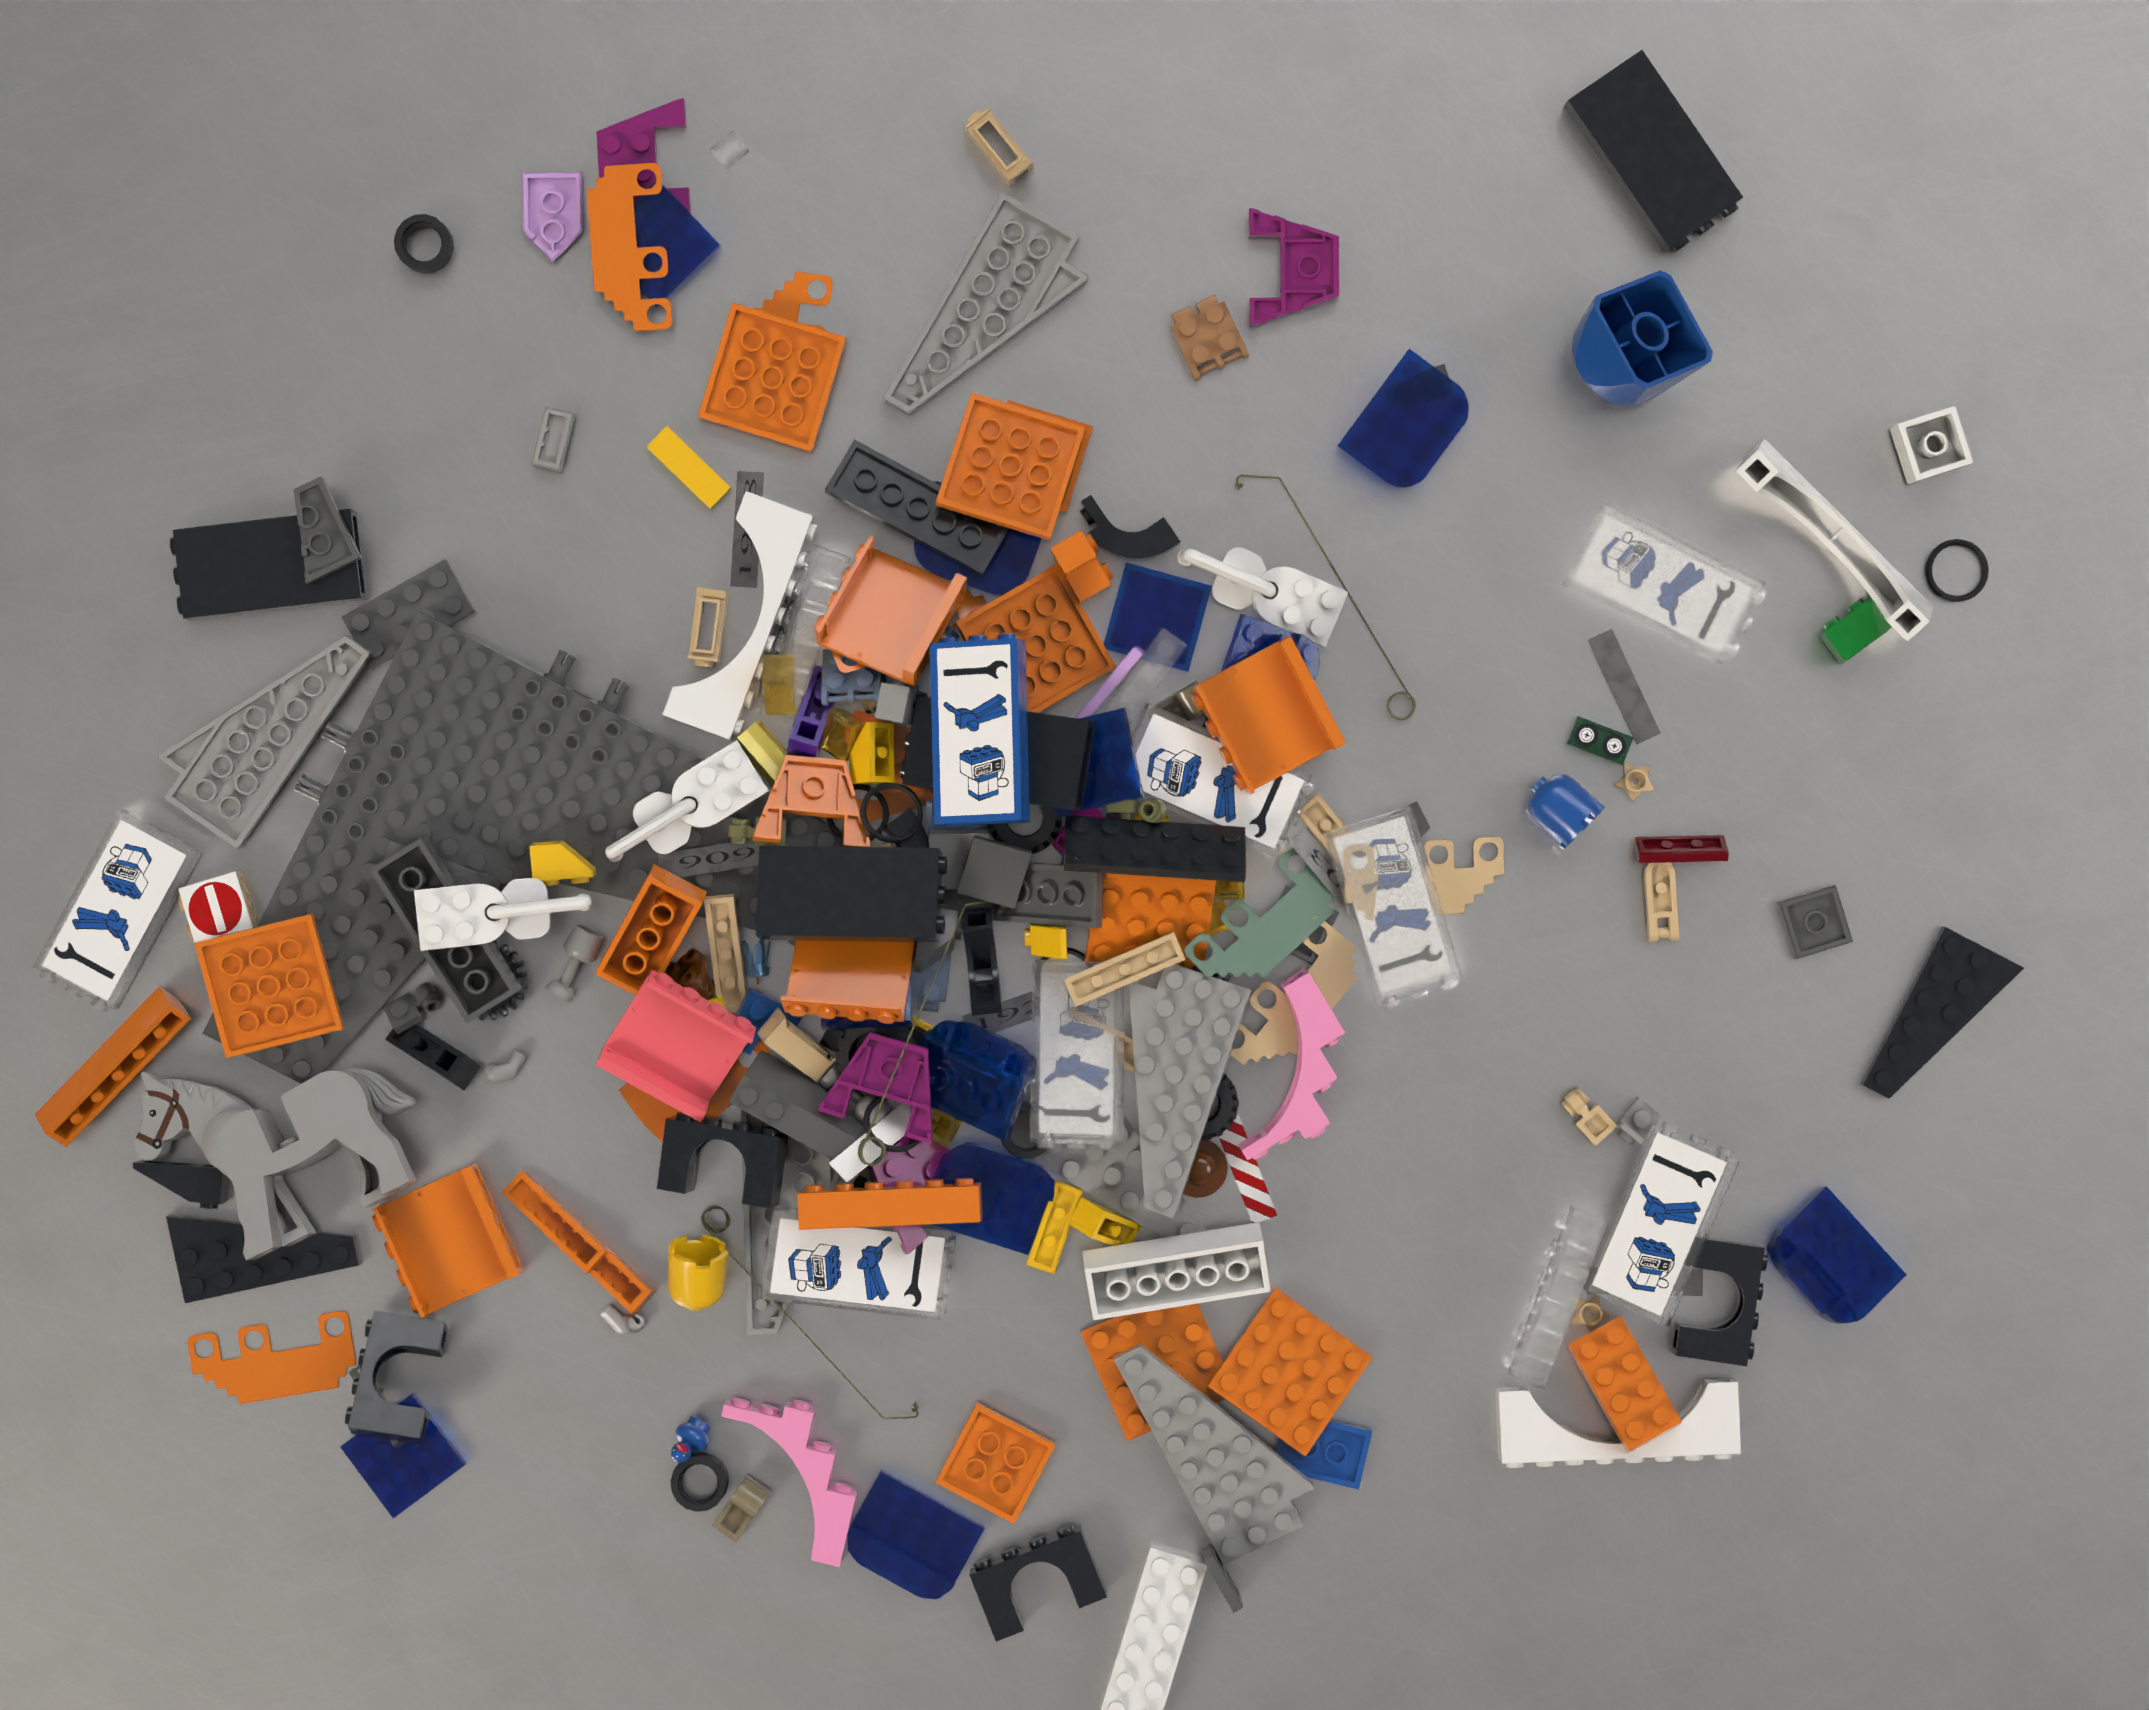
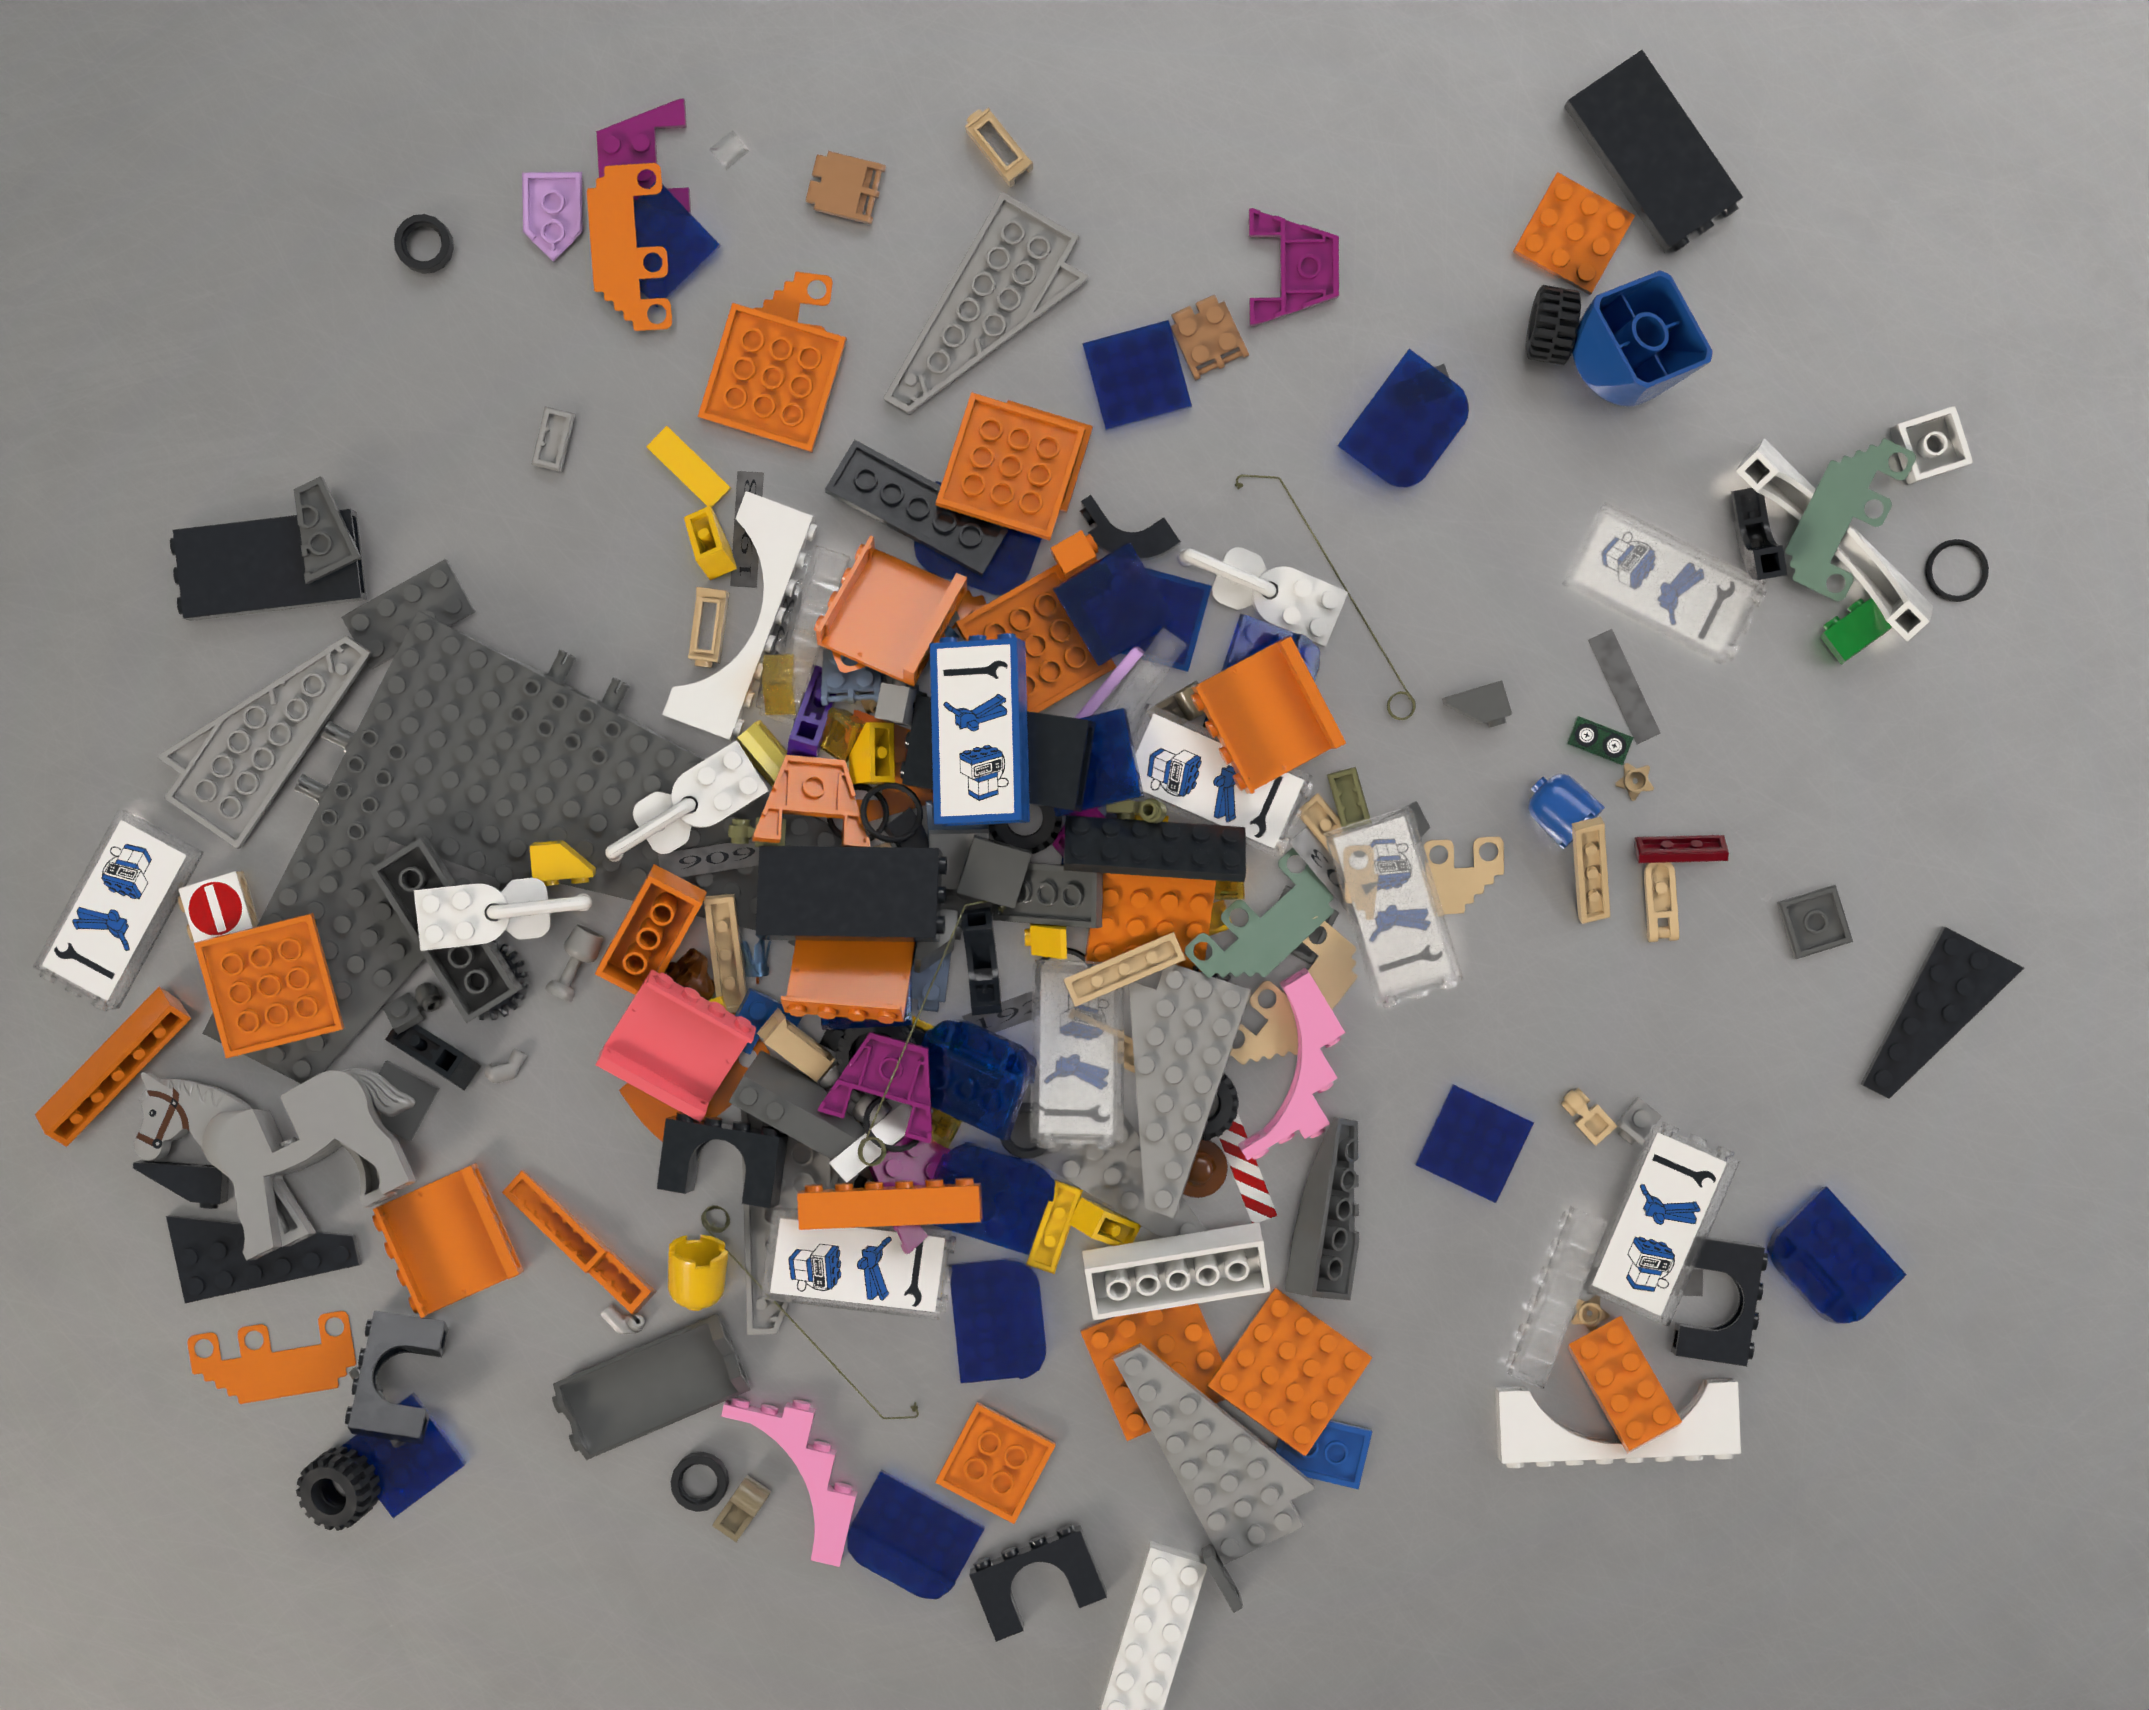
blue animal [671,1416,711,1463] -> none
none -> black tyre [296,1447,381,1531]
none -> dark grey tile [379,1060,440,1141]
none -> dark grey cylinder [552,1314,751,1460]
none -> yellow slope [684,506,737,581]
none -> medium nougat plate [805,151,886,224]
none -> clear blue plate [948,1258,1047,1384]
none -> clear blue plate [1052,542,1175,666]
none -> clear blue plate [1082,320,1192,431]
none -> dark grey wedge [1285,1117,1359,1300]
none -> olive plate [1327,767,1372,833]
none -> clear blue plate [1414,1084,1534,1203]
none -> dark grey slope [1442,680,1512,728]
none -> orange plate [1513,172,1635,295]
none -> black tyre [1526,285,1581,365]
none -> tan plate [1572,816,1610,924]
none -> black arch [1731,487,1787,580]
none -> sand green piece [1785,438,1916,601]

